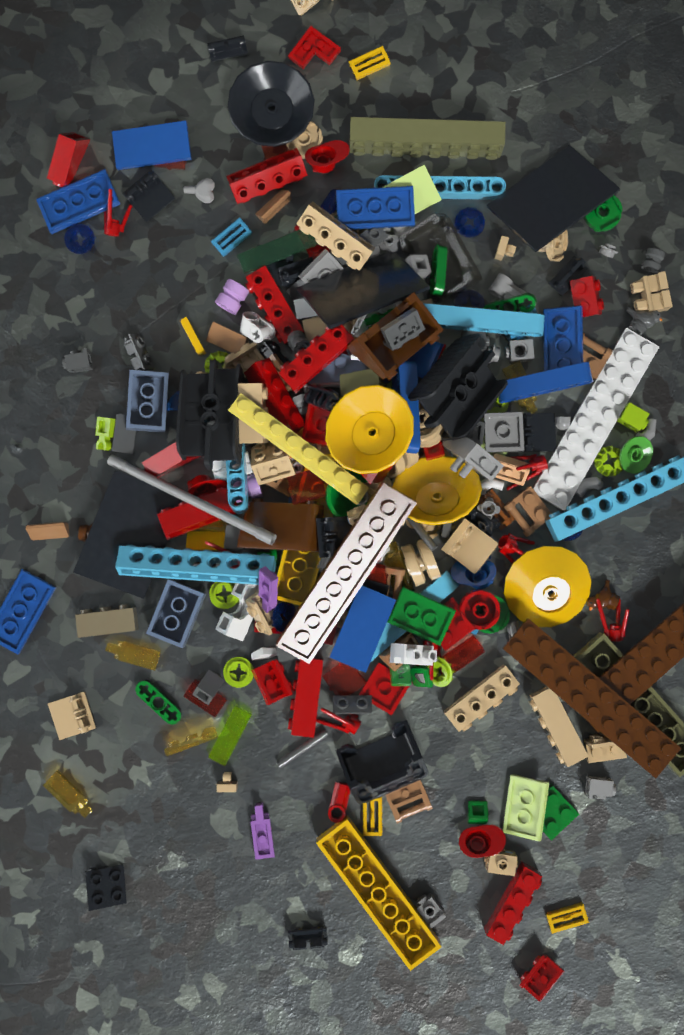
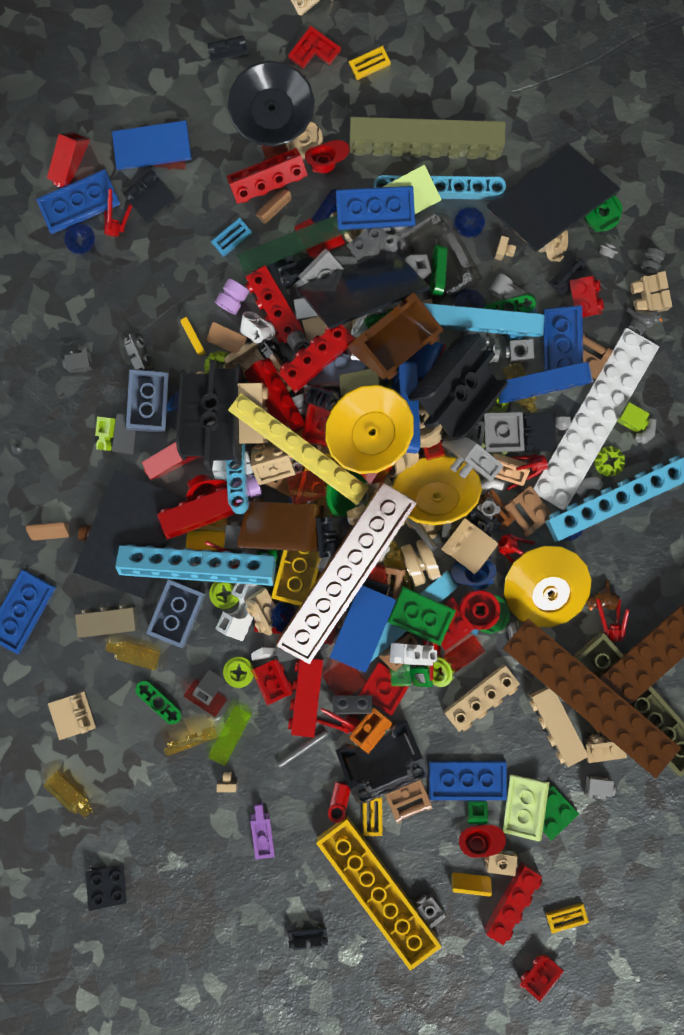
light grey piece [107,454,277,545] -> none
light grey rock [184,178,215,203] -> none
medium lavender hinge [259,566,278,613] -> none
tan brick [296,201,375,271] -> none
dark grey bracket [381,308,425,351] -> none
bright green dish [620,436,653,474] -> none
none -> orange brick [349,707,393,754]
none -> blue tile [429,760,507,800]
none -> yellow slope [451,872,492,896]

